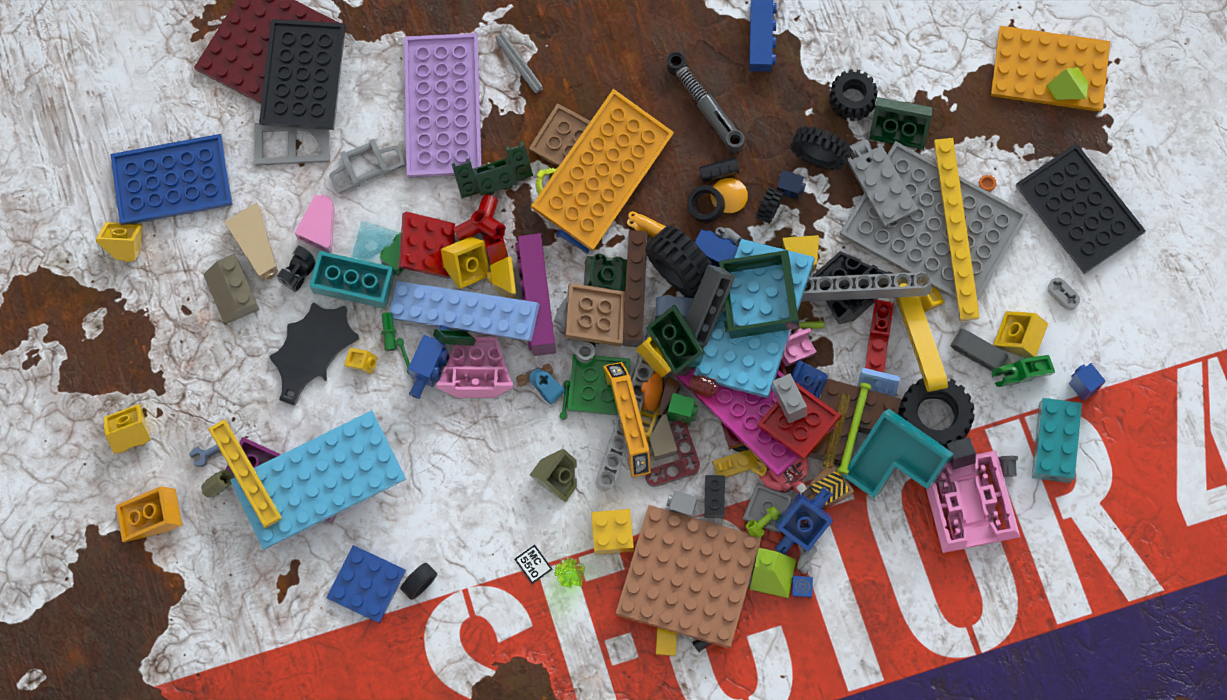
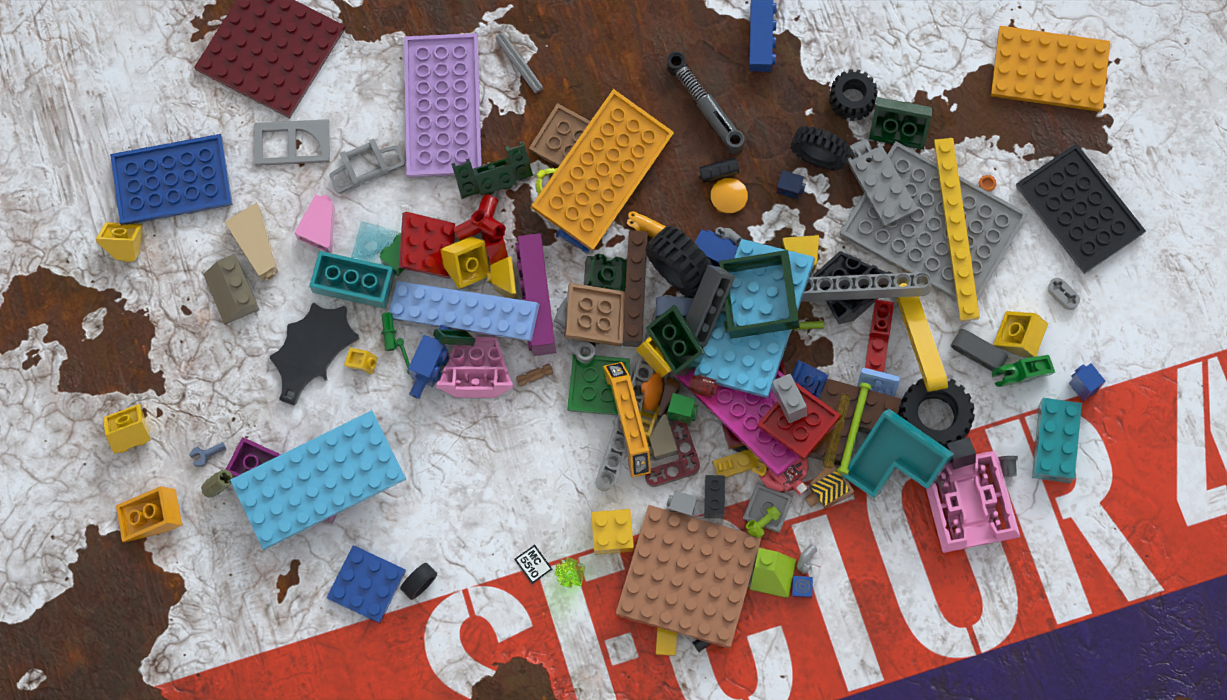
yellow tile [208,419,282,529] -> none
black plate [259,19,346,130] -> none
black piece [276,245,316,292] -> none
dark azure piece [529,369,565,405] -> none
olive slope [530,449,577,502] -> none
green hinge [560,380,570,420] -> none
black tyre [687,185,725,223] -> none
black tyre [756,187,784,224] -> none
blue brick [775,487,833,555] -> none
bright pink bracket [782,328,817,367] -> none
yellow slope [919,287,945,312] -> none
lime slope [1046,67,1088,101] -> none

